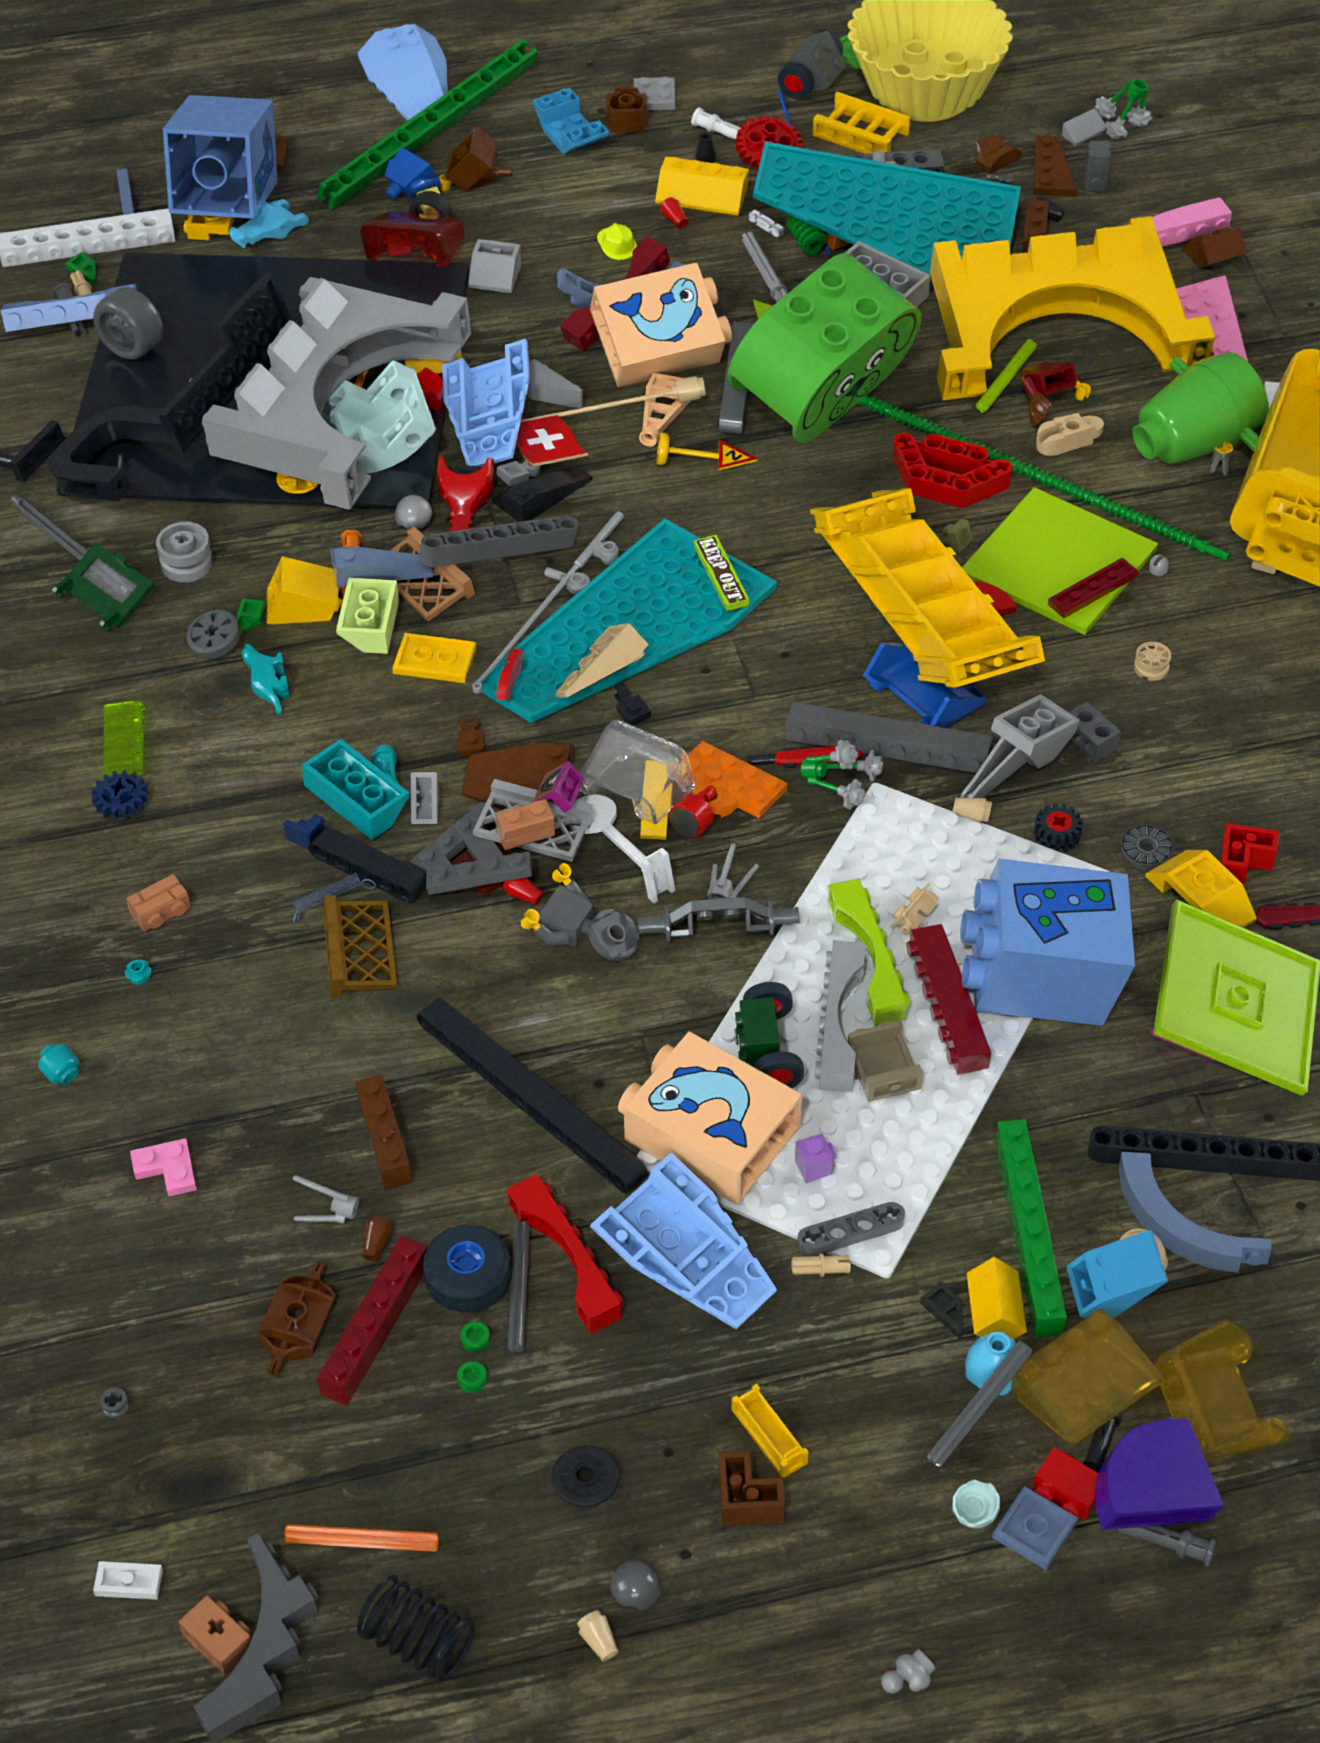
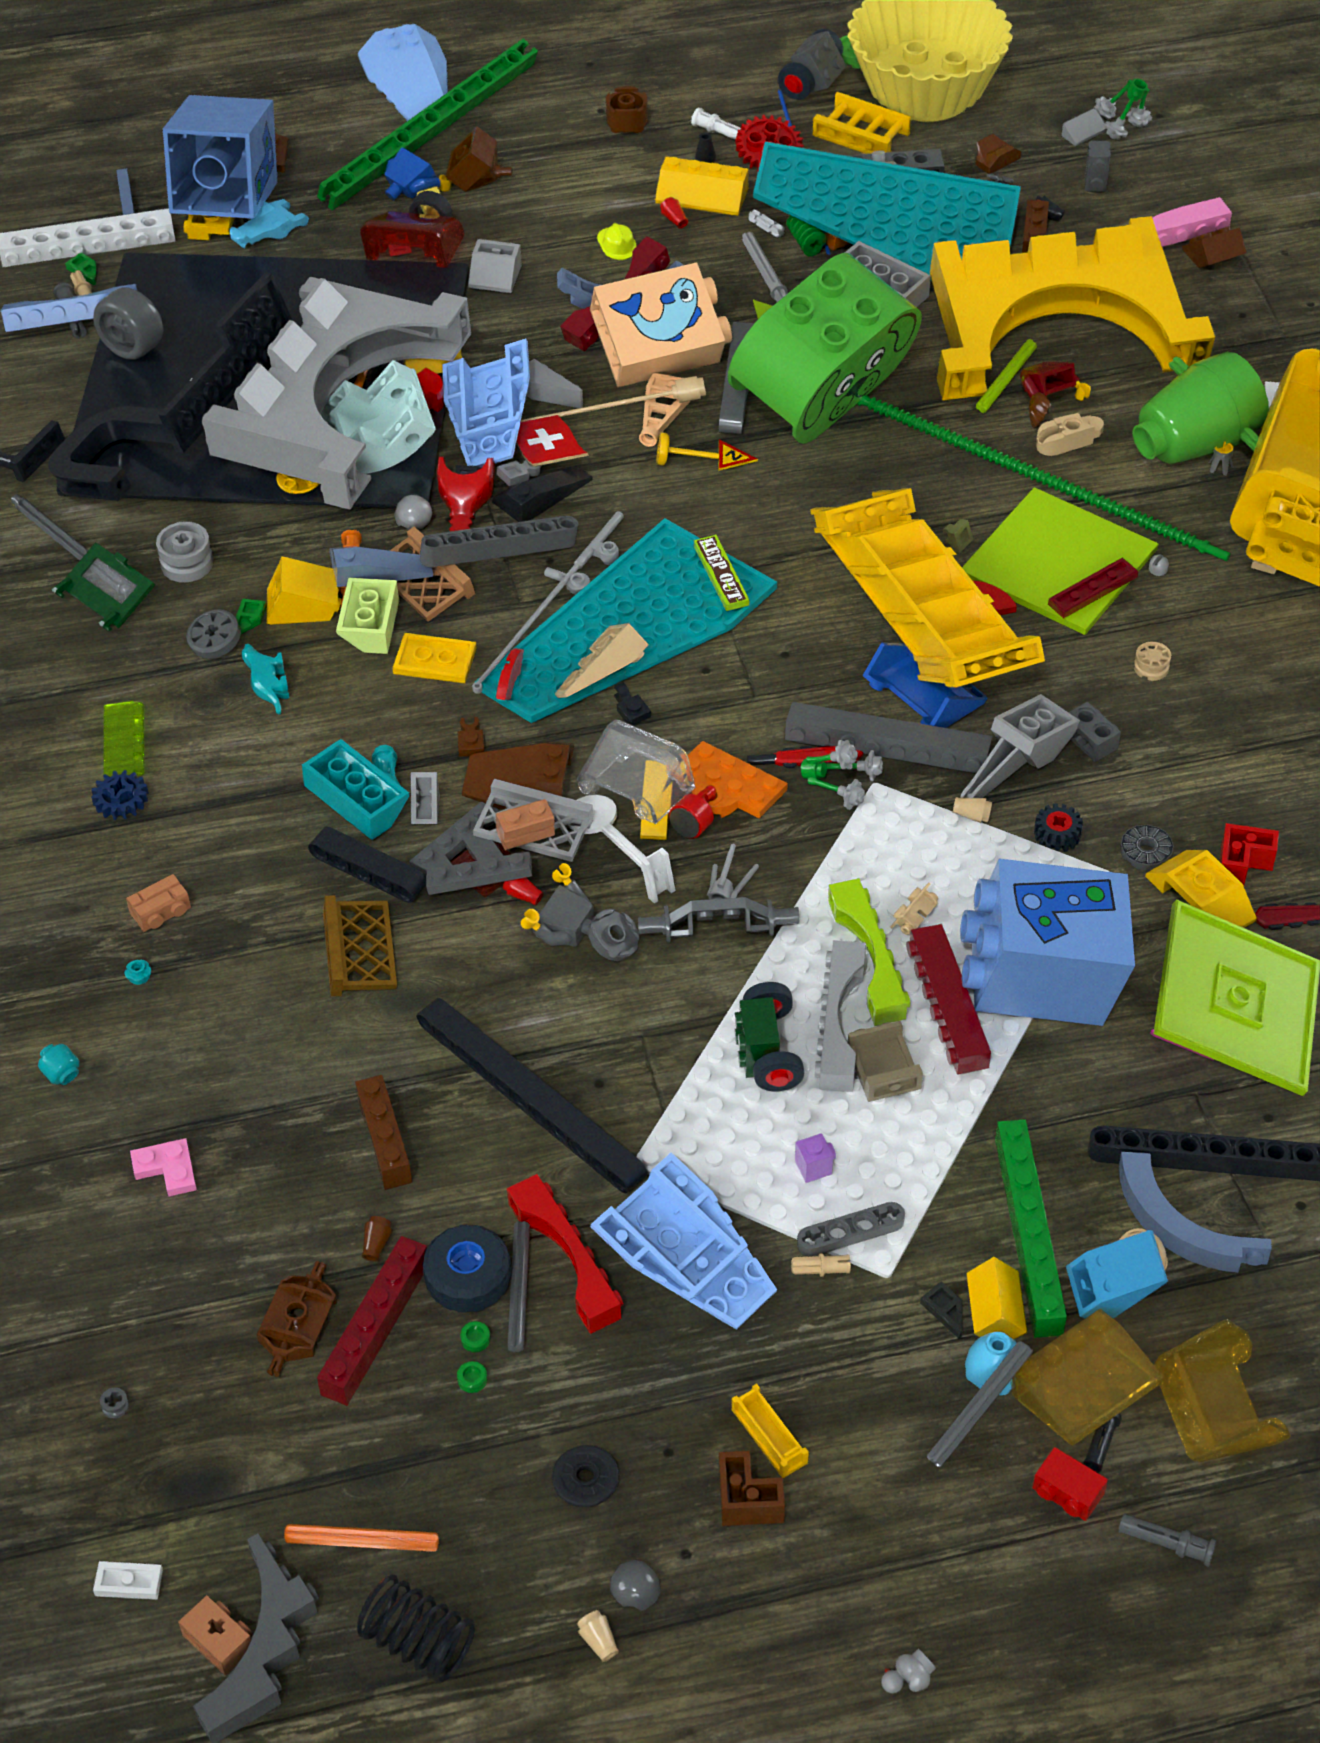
dark blue panel [283,814,325,850] -> none
sand blue piece [293,873,376,924] -> none
light grey plant [293,1175,359,1224] -> none
dark azure slope [533,88,609,154] -> none
magenta panel [533,761,584,813] -> none
light nougat brick [618,1031,802,1205] -> none
light grey plate [634,77,675,110] -> none
red piece [893,433,1012,508] -> none
light aqua hair [953,1480,1000,1528] -> none
sand blue tile [992,1486,1078,1570] -> none
reddish brown wing [1033,135,1077,197] -> none
dark purple brick [1095,1417,1224,1530] -> none
bright pink wing [1176,275,1248,361] -> none

